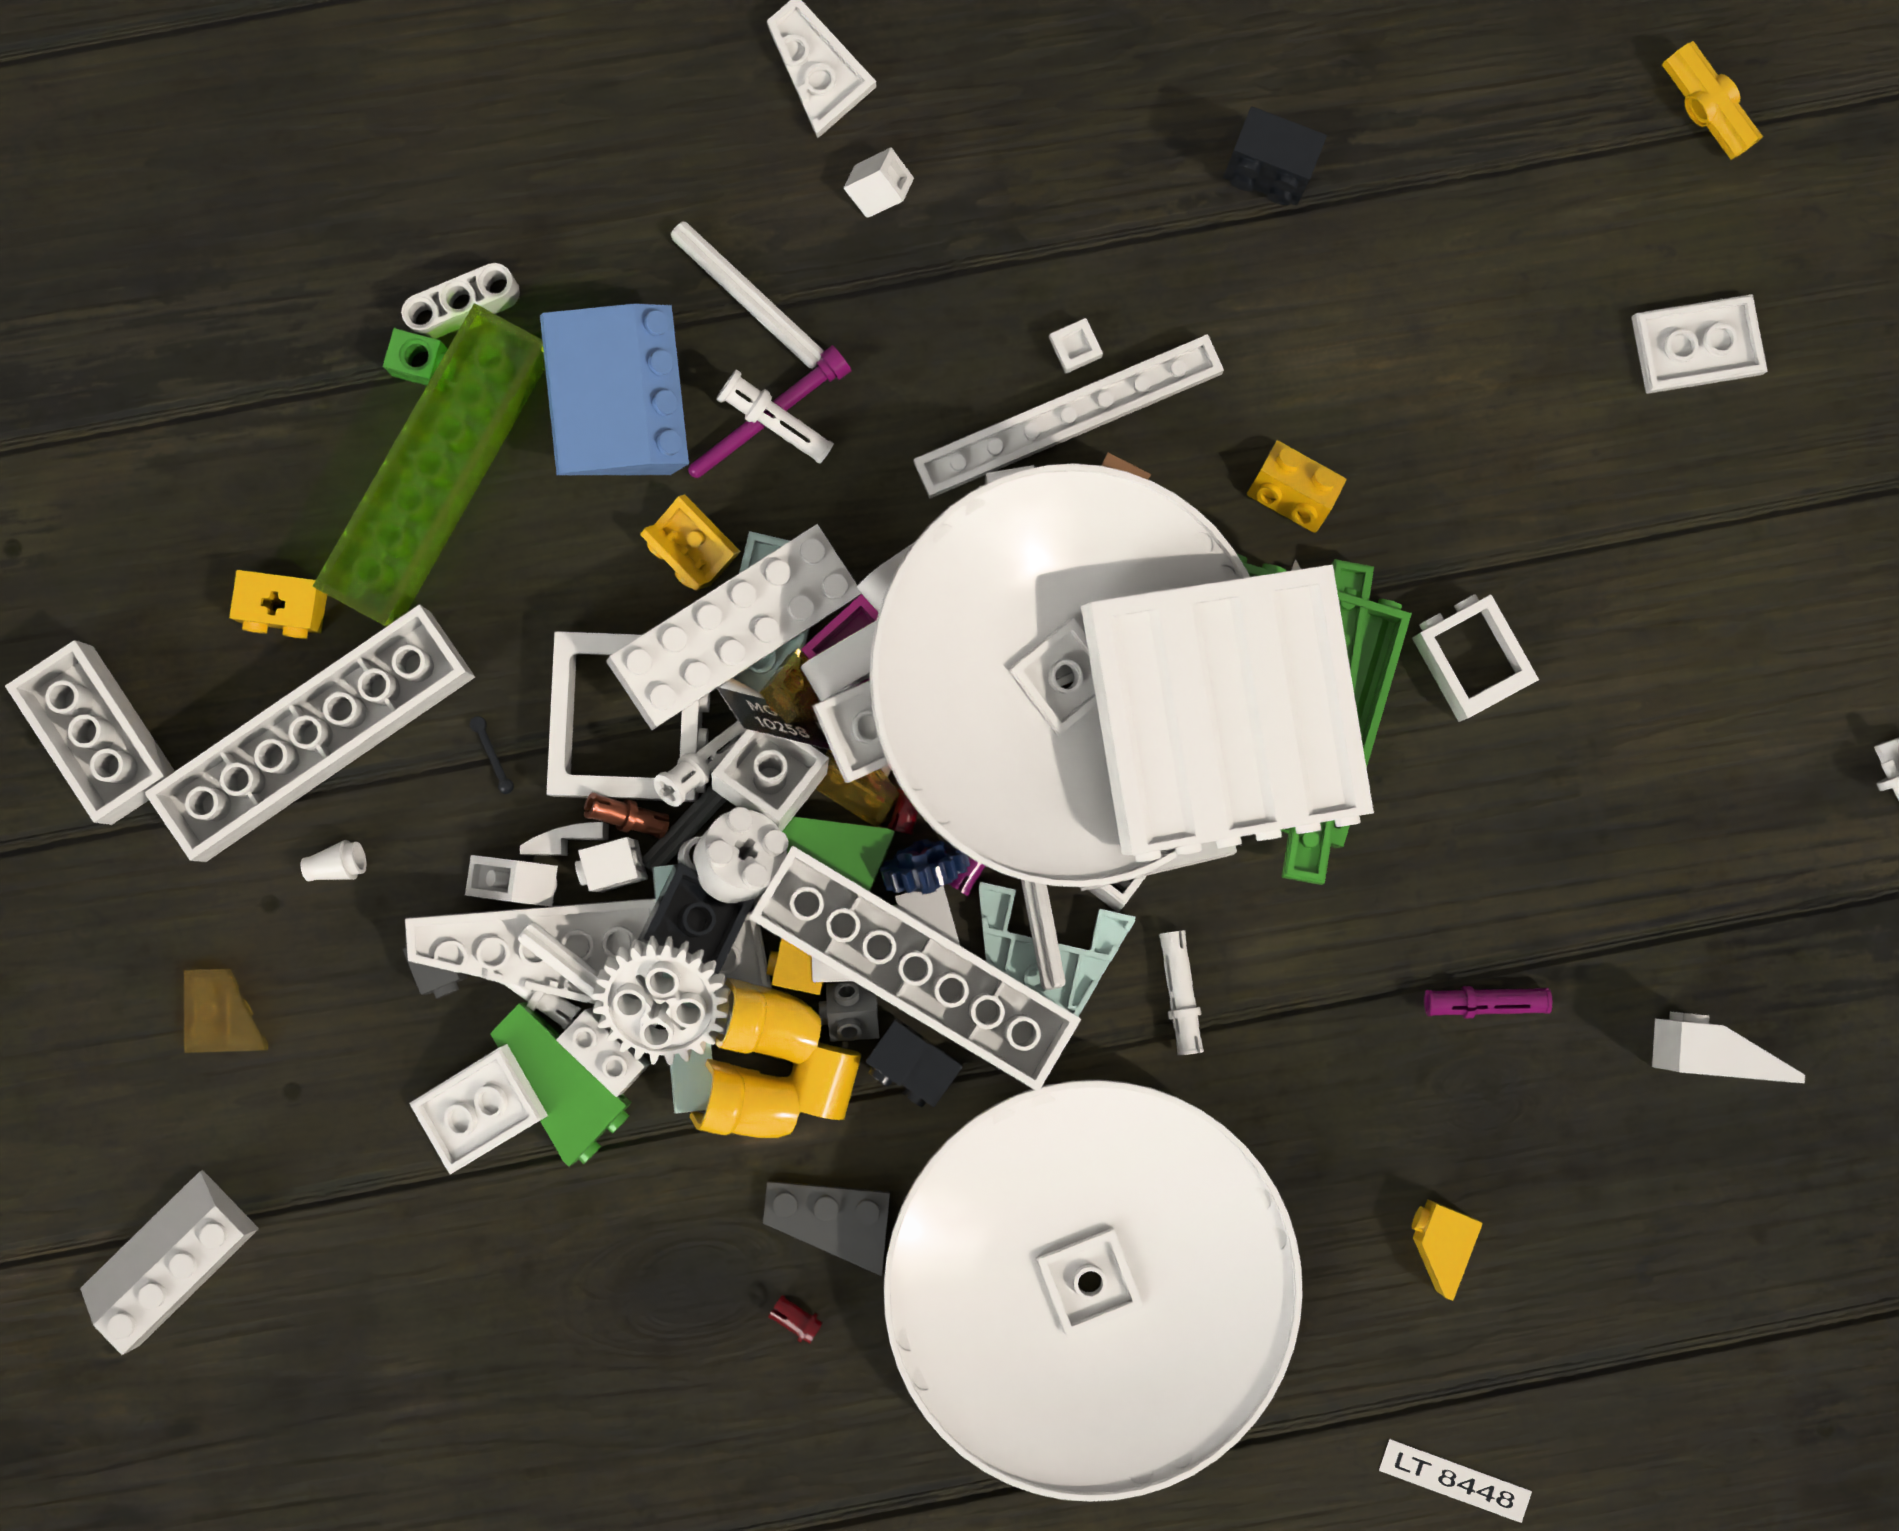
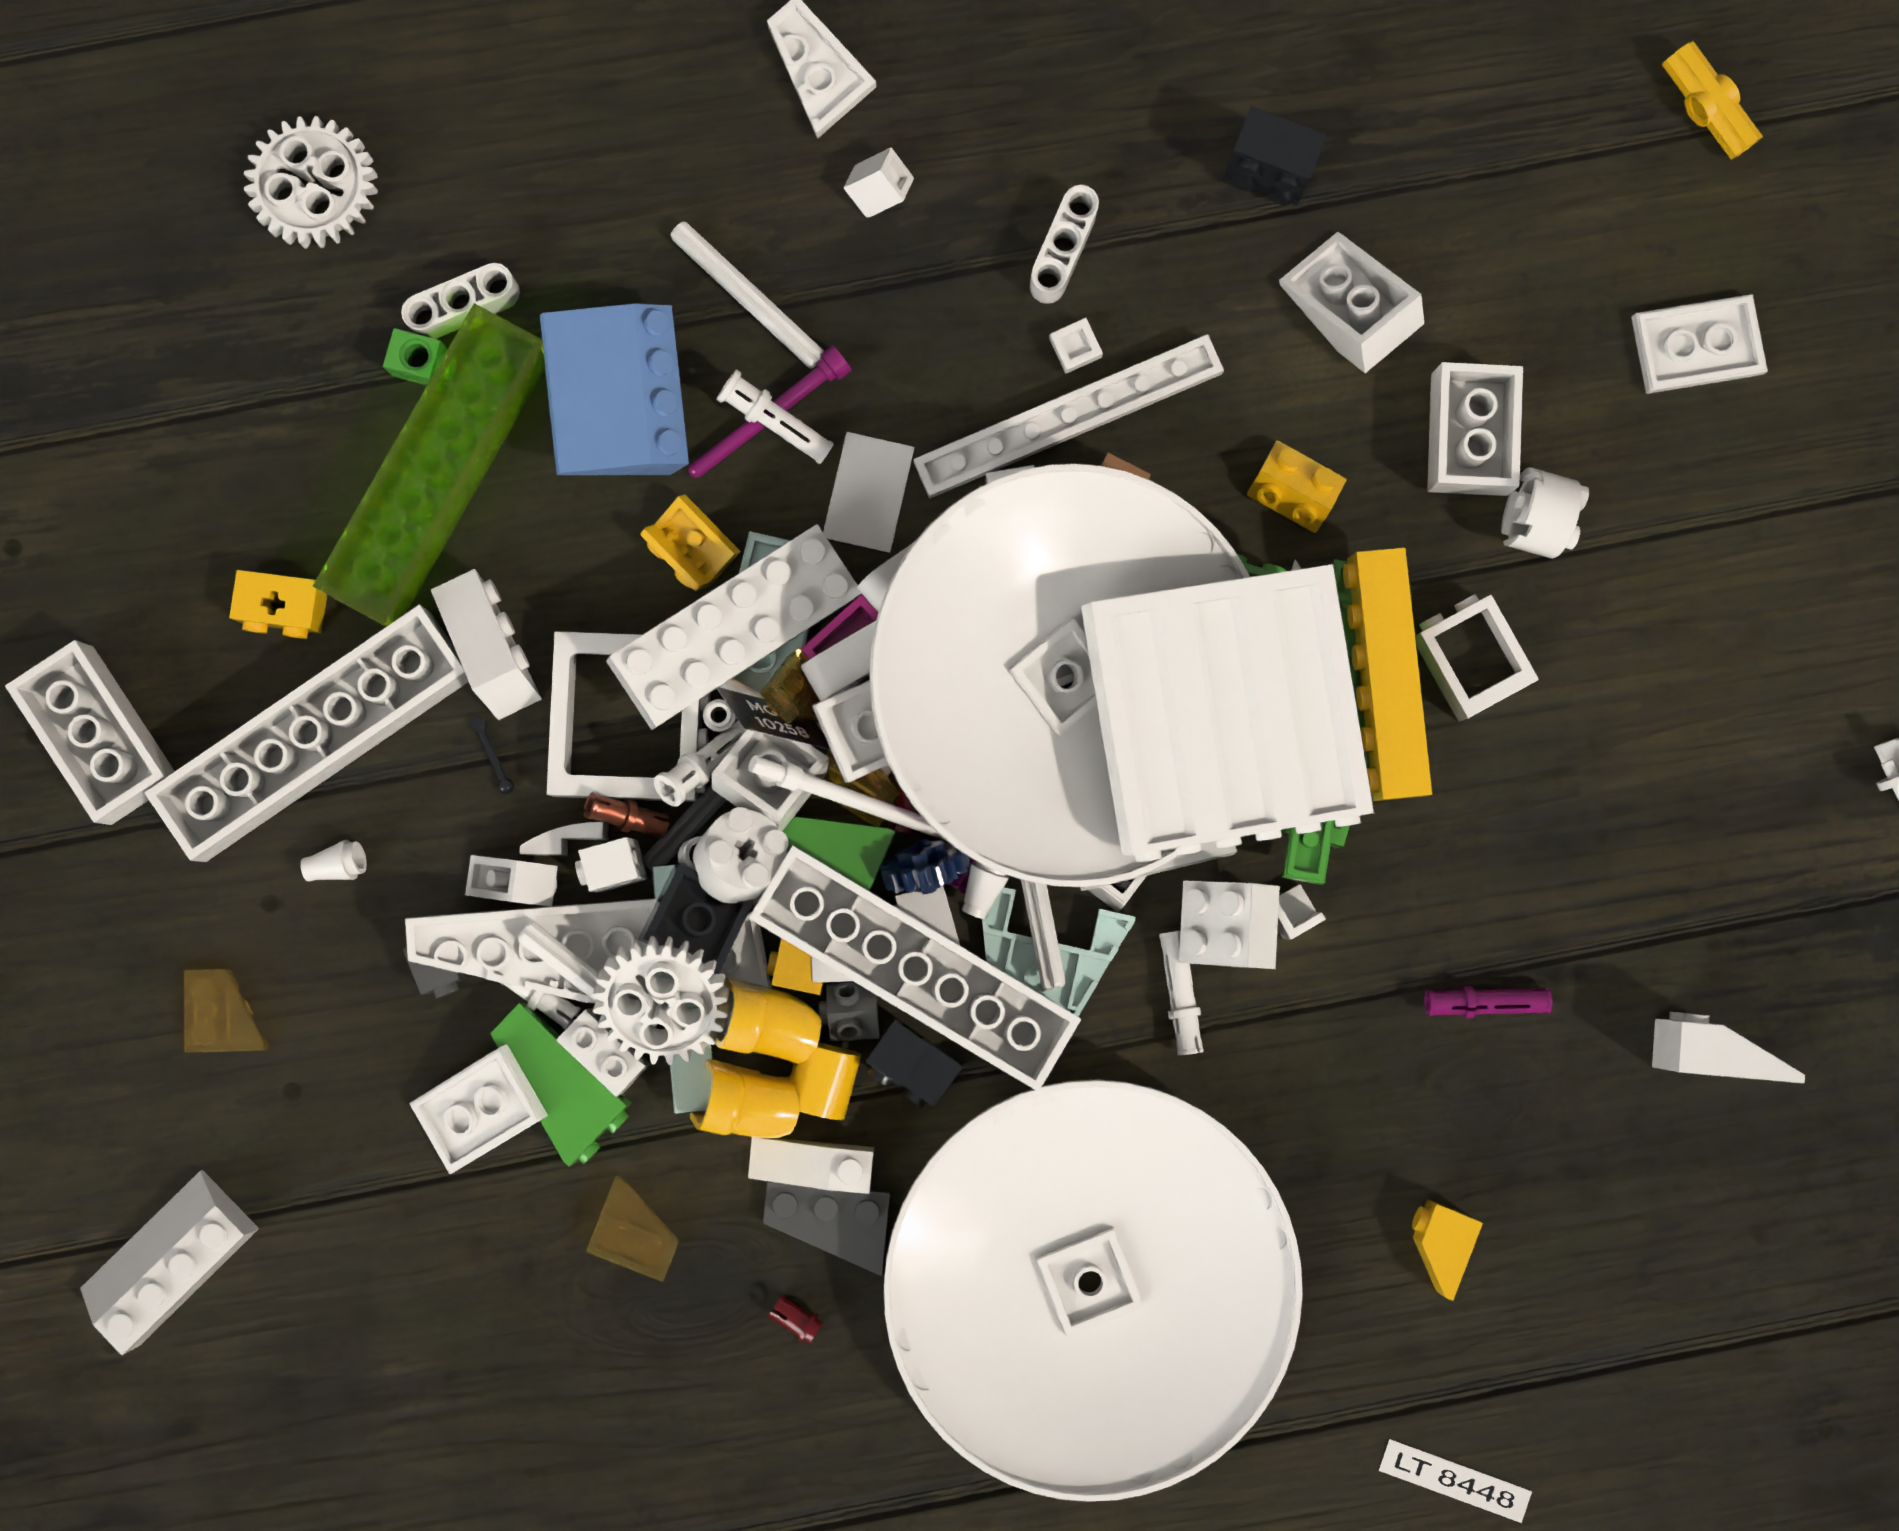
none -> white gear [244,116,378,248]
none -> white wedge [431,569,542,720]
none -> clear yellow wing [586,1175,680,1282]
none -> white pin [703,699,736,732]
none -> white bar [748,755,947,841]
none -> white slope [748,1137,874,1194]
none -> white sticker [823,432,915,553]
none -> white cone [962,861,1009,919]
none -> white beam [1030,185,1099,304]
none -> white brick [1179,881,1280,969]
none -> white panel [1278,884,1326,940]
none -> white slope [1279,232,1424,373]
none -> yellow brick [1343,548,1432,801]
none -> white brick [1427,362,1523,496]
none -> white brick [1501,467,1589,559]

